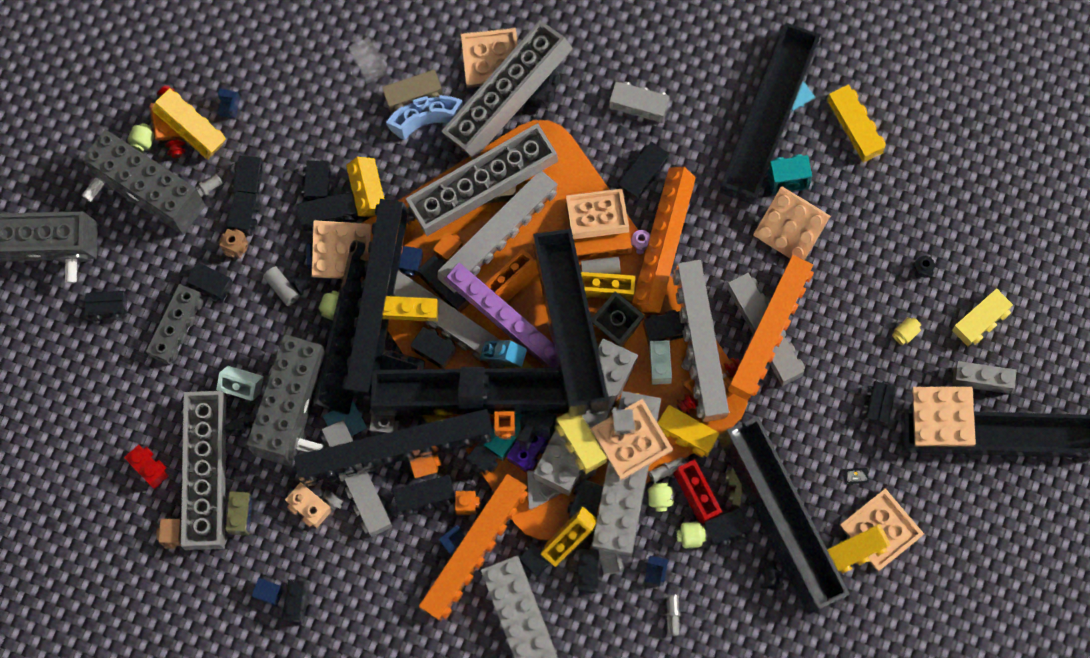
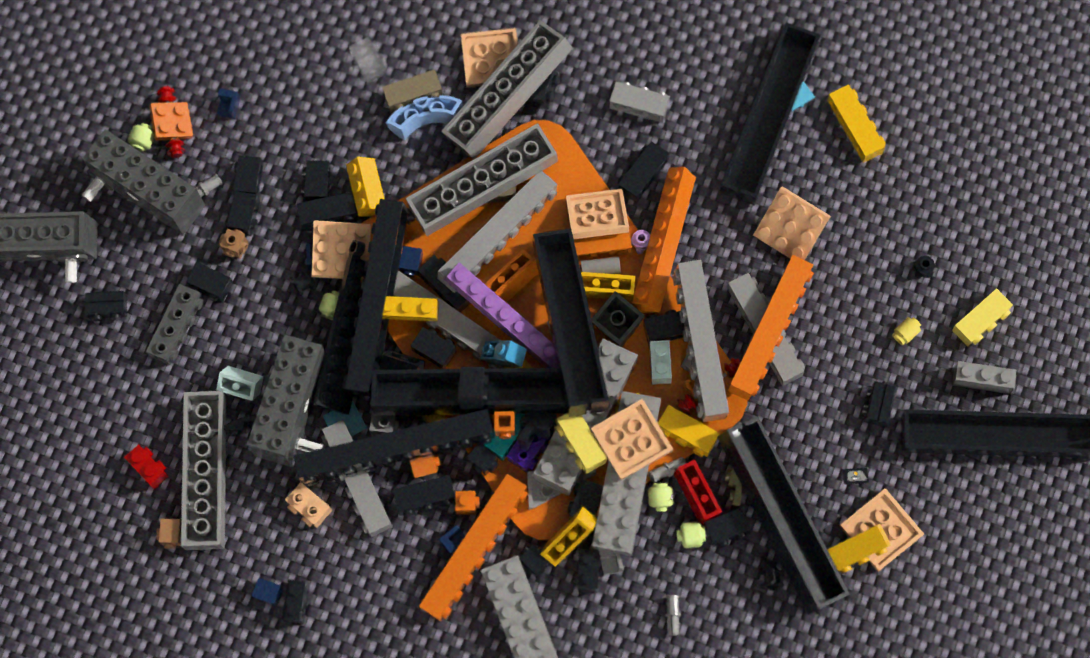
yellow brick [152,89,226,160] -> none
olive brick [226,492,253,536] -> none
light grey piece [263,266,300,306] -> none
light grey plate [325,492,343,510] -> none
orange brick [433,232,463,263] -> none
light grey panel [612,408,635,435] -> none
dark blue panel [645,555,669,586] -> none
teal brick [768,154,813,195] -> none
light nougat plate [912,387,976,446] -> none

